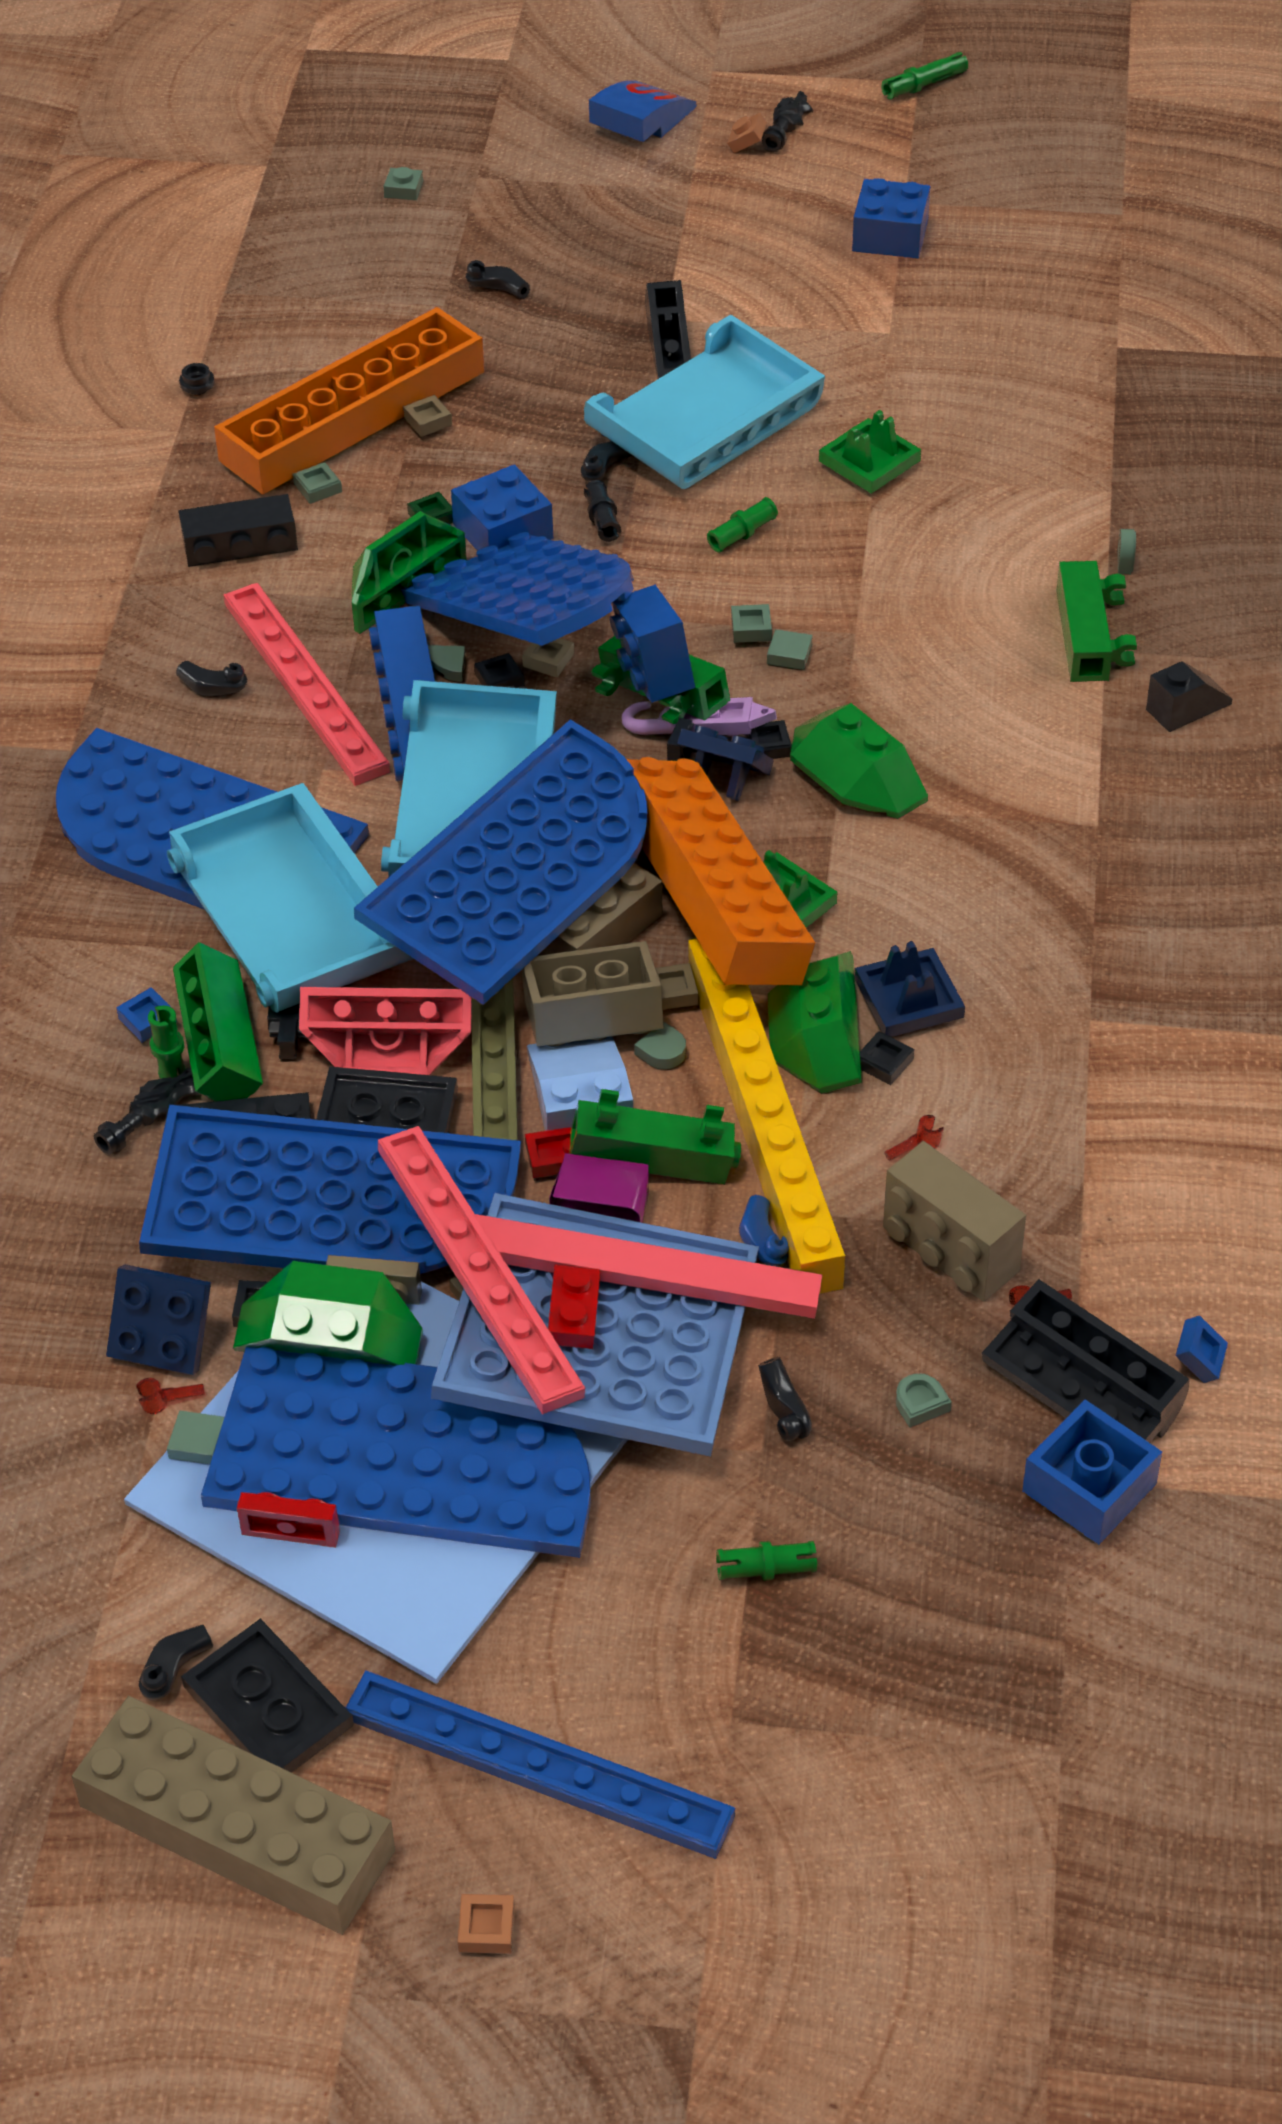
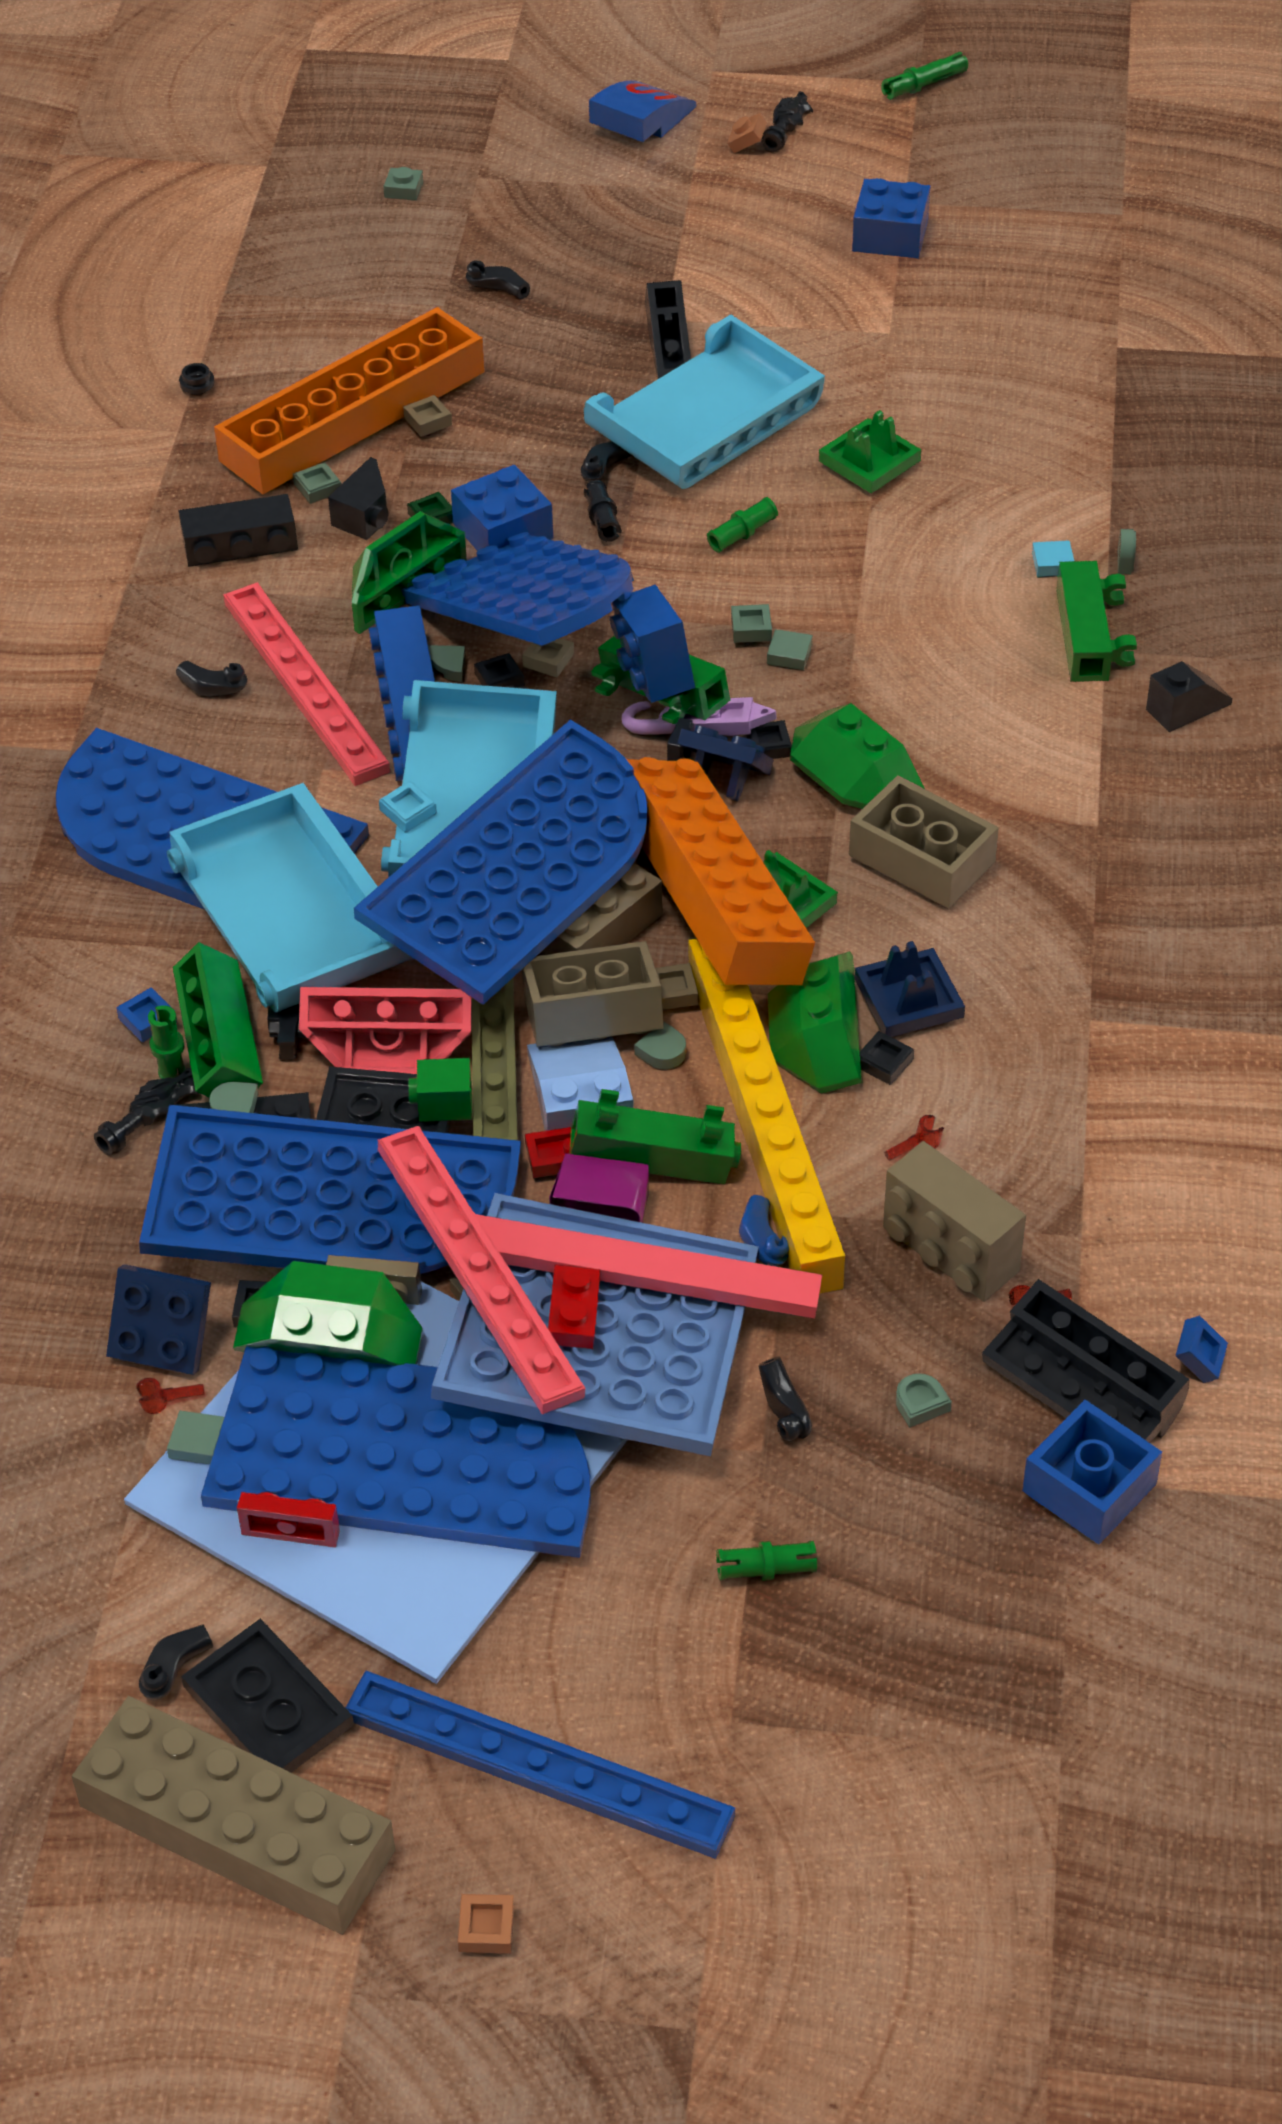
none -> sand green tile [209,1082,258,1113]
none -> black slope [328,457,389,540]
none -> medium azure tile [379,781,436,833]
none -> green brick [409,1058,472,1121]
none -> dark tan brick [849,775,999,908]
none -> medium azure tile [1032,540,1074,577]

